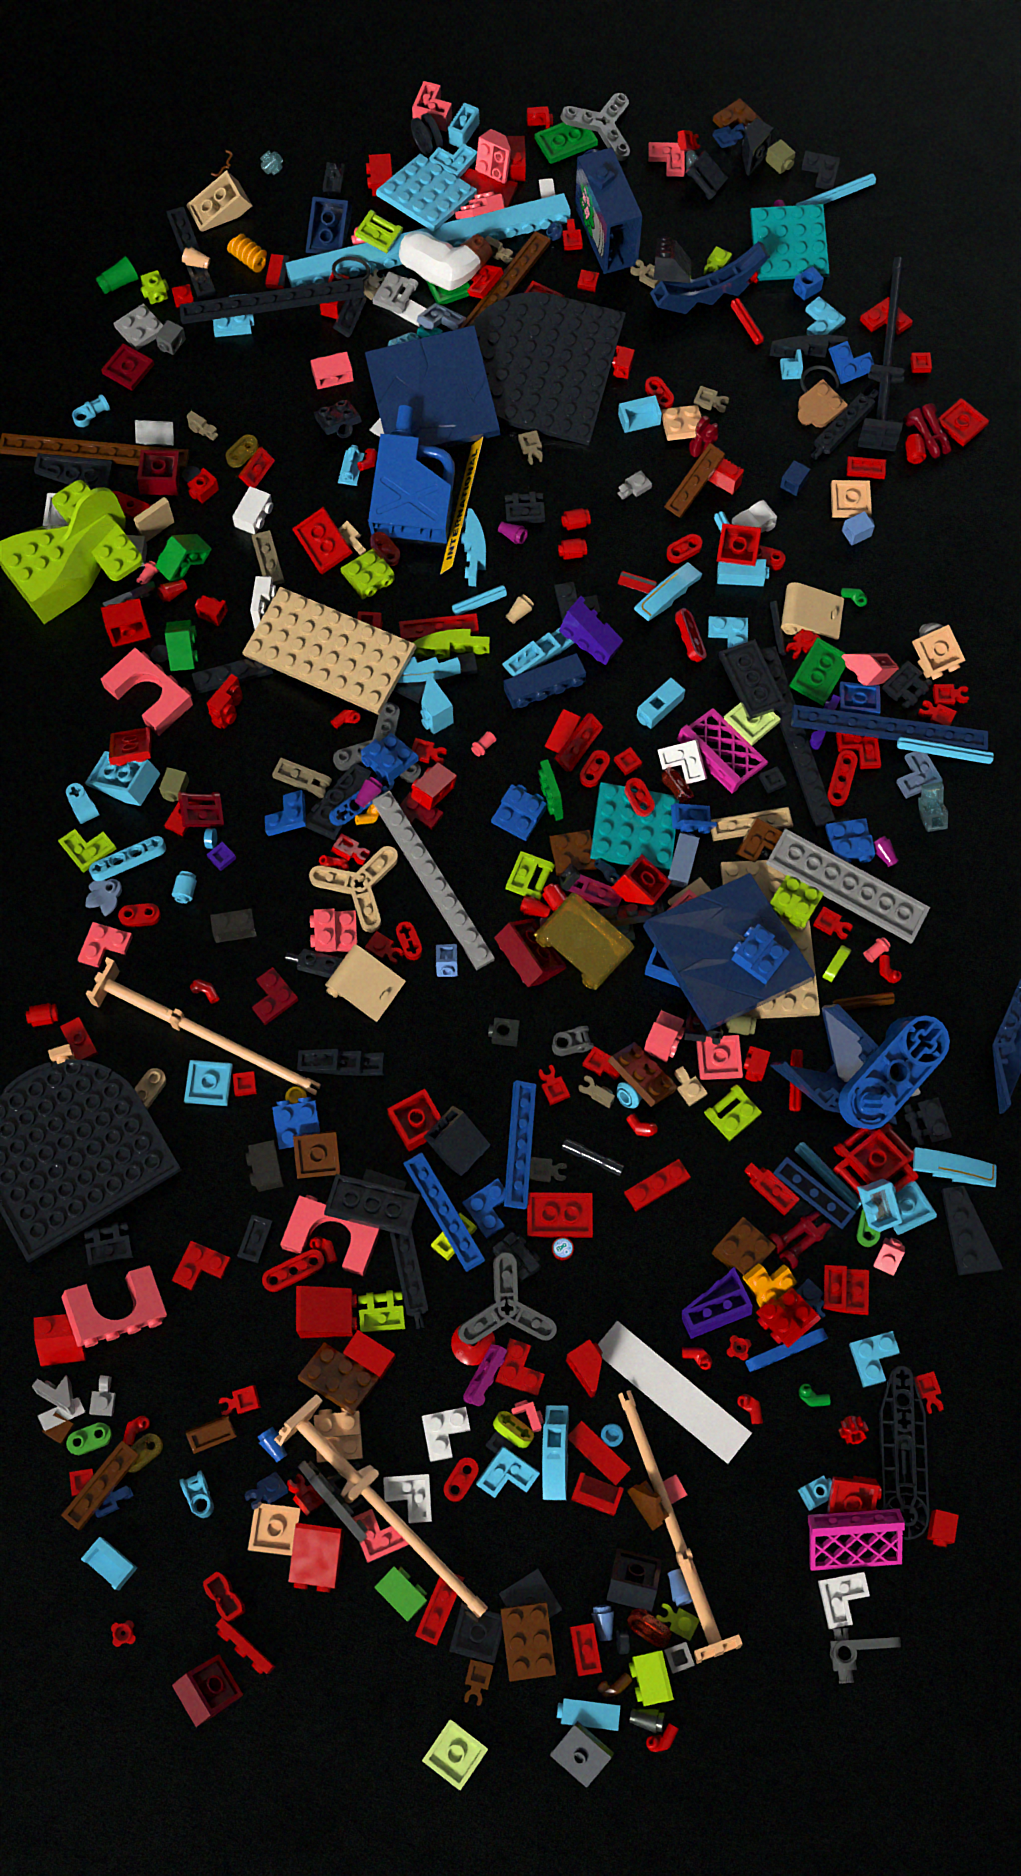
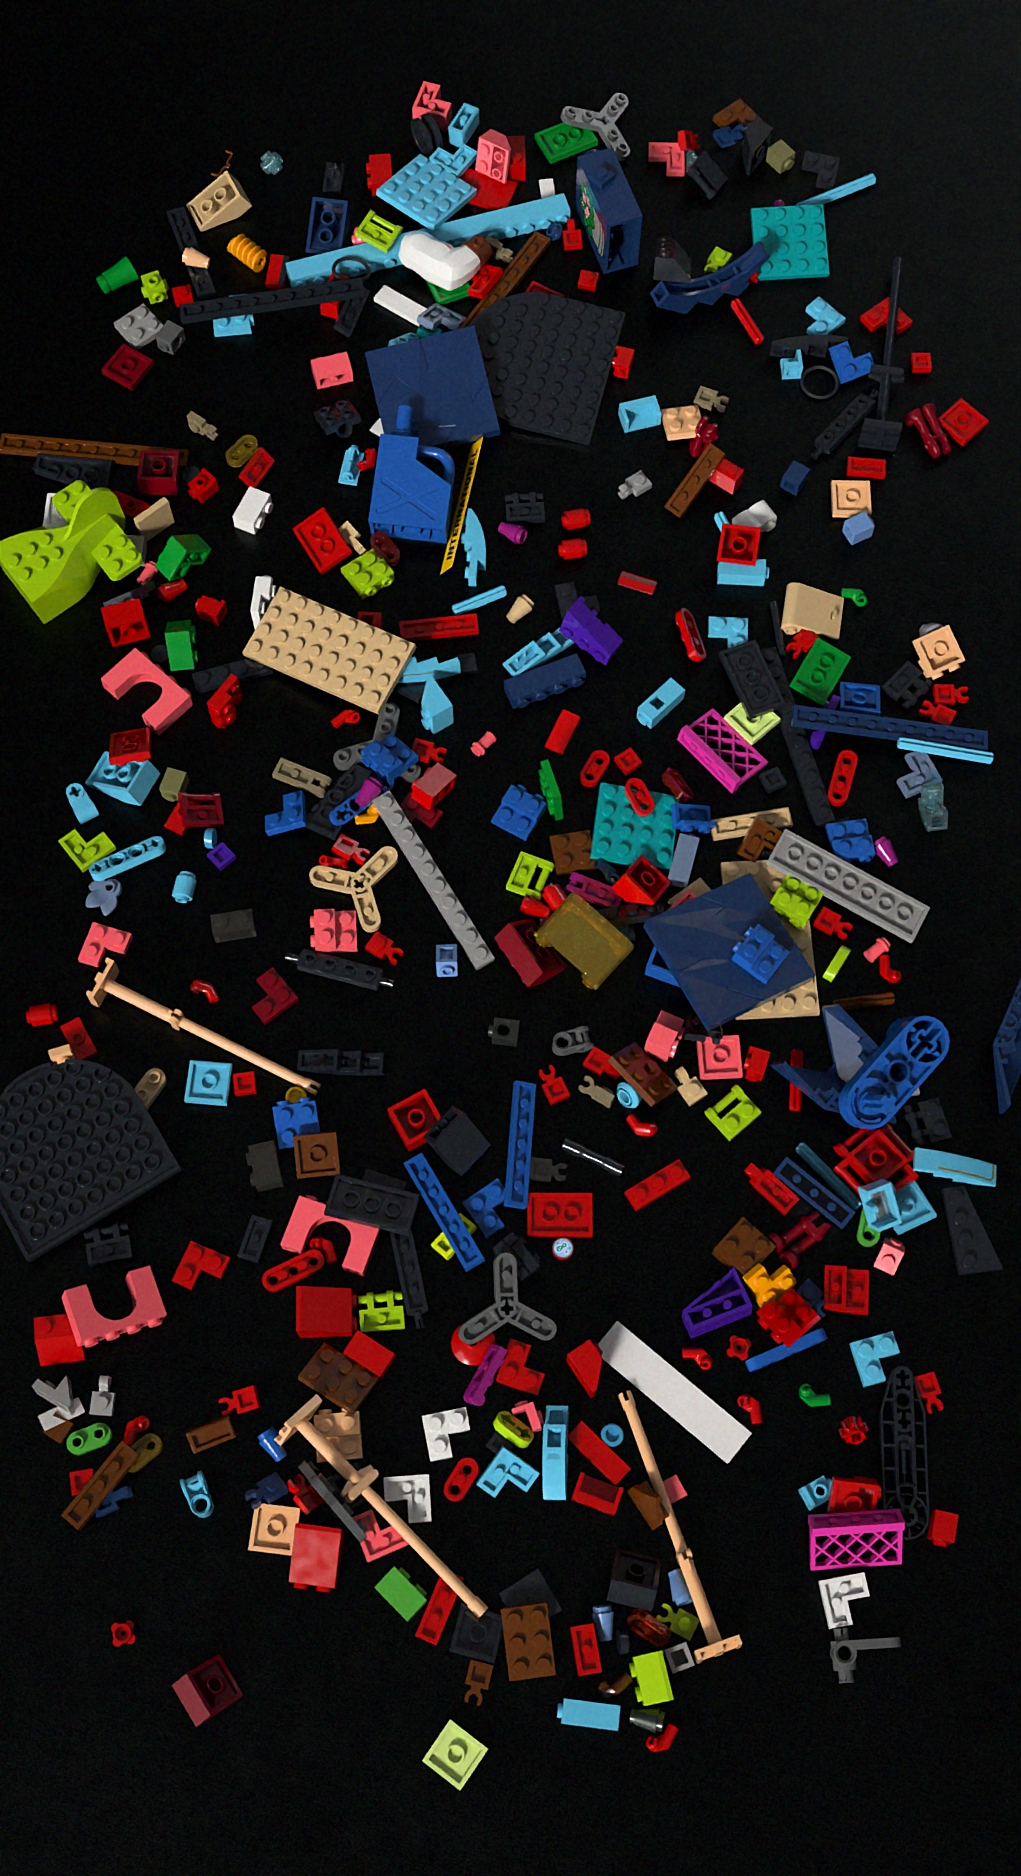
medium azure connector [72,395,110,427] -> none
medium azure panel [81,1537,137,1590] -> none
red plate [118,903,161,927] -> none
slope [135,413,180,448] -> none
red brick [203,1572,246,1622] -> none
red plate [216,1618,275,1674] -> none
dark tan plate [251,530,284,585] -> none
tan door [325,944,406,1022] -> none
dark tan plate [363,269,385,300] -> none
light grey plate [373,272,418,314] -> none
red beam [396,921,422,960] -> none
lime slope [412,629,490,659] -> none
coral plate [455,191,504,220] -> none
dark tan plate [518,430,543,464] -> none
red bracket [527,106,553,129] -> none
plate [550,1721,614,1788] -> none
red plate [555,713,603,772] -> none
black tile [558,863,580,891] -> none
dark tan plate [630,260,660,289] -> none
medium azure slope [634,563,702,621] -> none
red plate [645,376,674,409] -> none
white plate [658,740,707,784] -> none
red plate [667,534,702,563] -> none
olive brick [725,1014,756,1035] -> none
red plate [757,545,786,570] -> none
blue brick [793,266,824,300] -> none
medium nougat plate [798,379,848,427] -> none
red plate [836,732,881,769] -> none
coral slope [842,653,899,686] -> none
red brick [905,434,926,464] -> none

